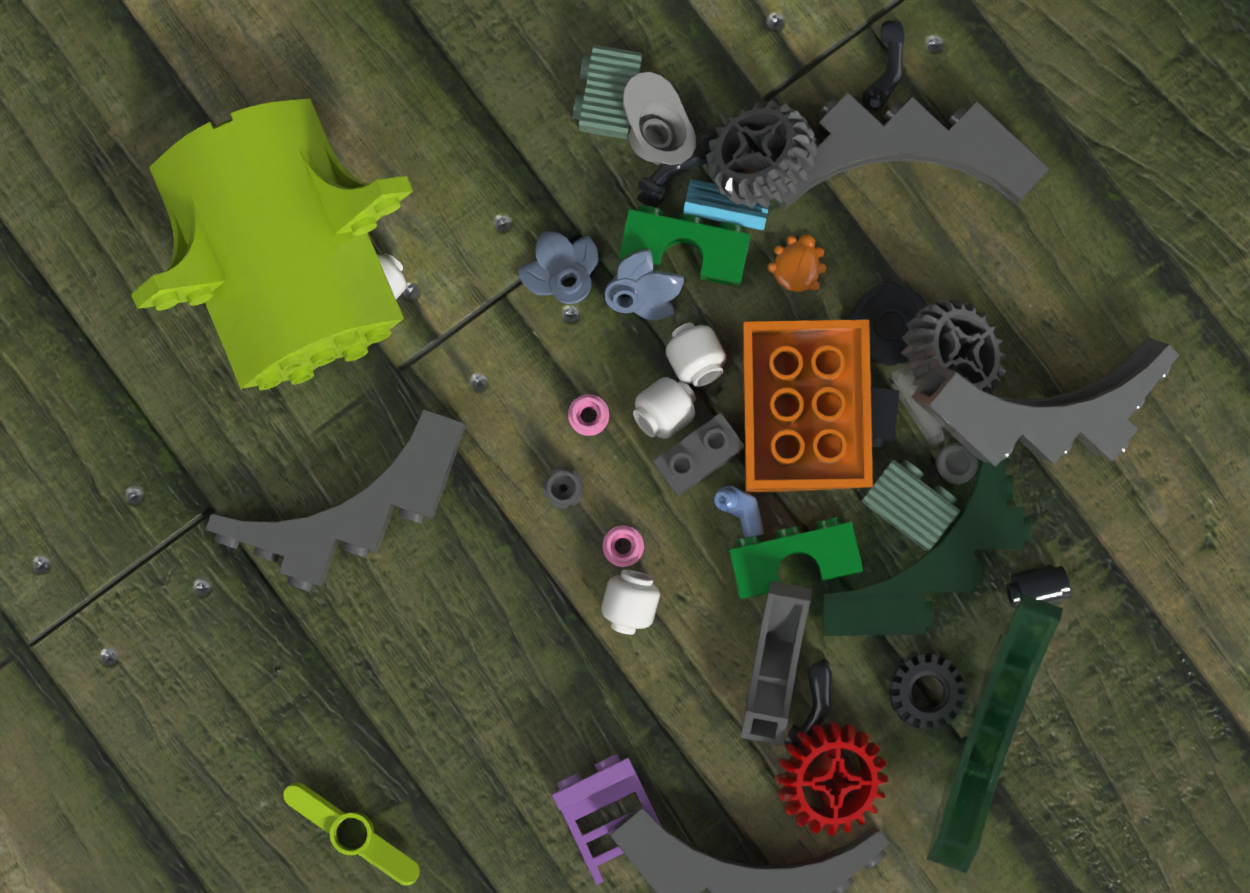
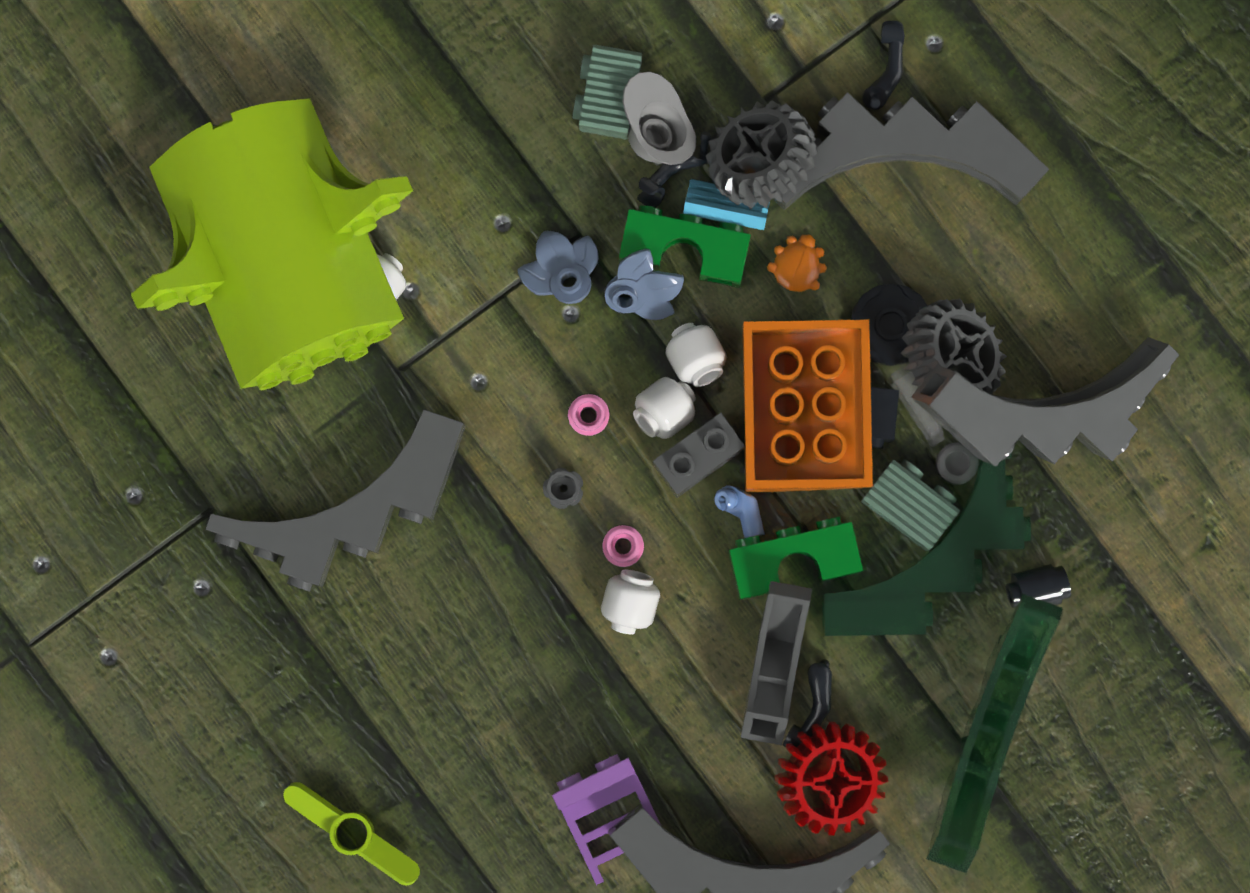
black tyre [889,654,967,729] -> none

